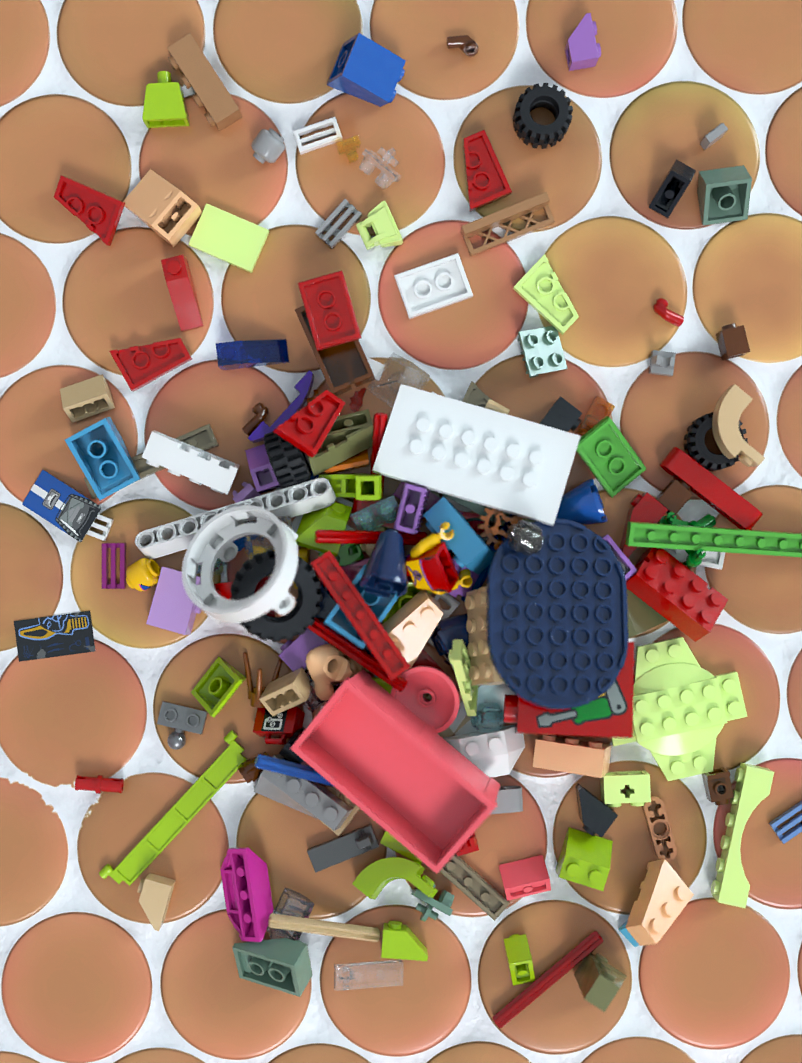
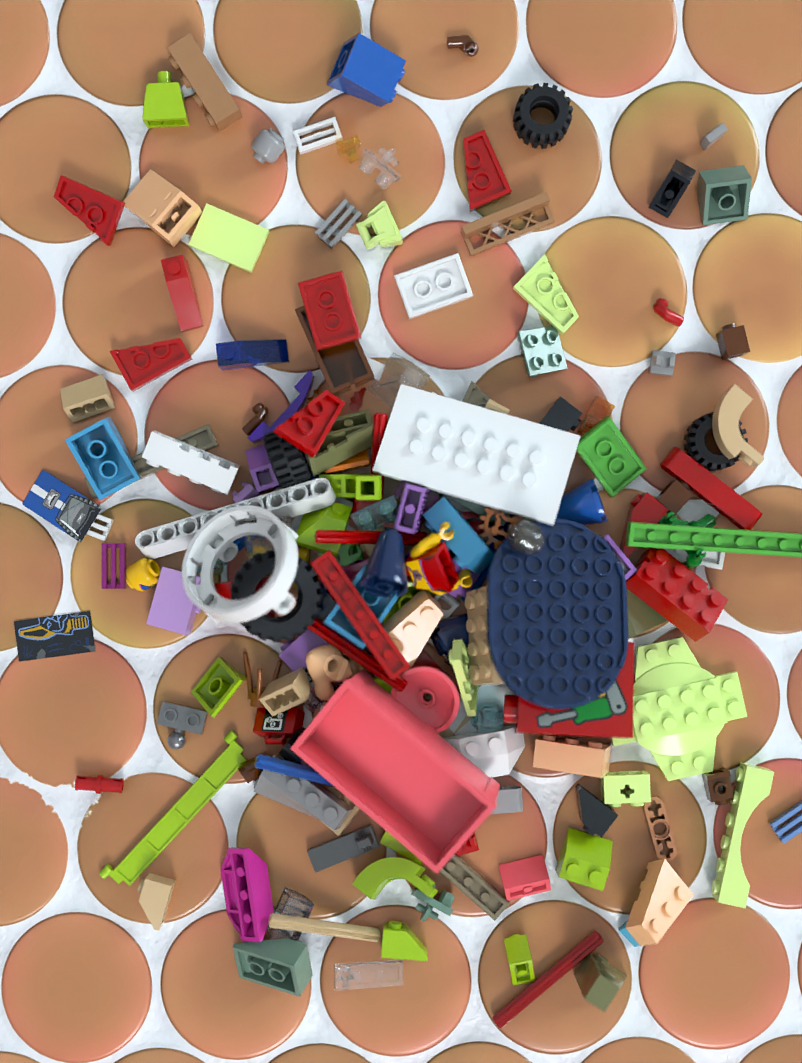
medium lavender slope [565,13,601,71] -> none

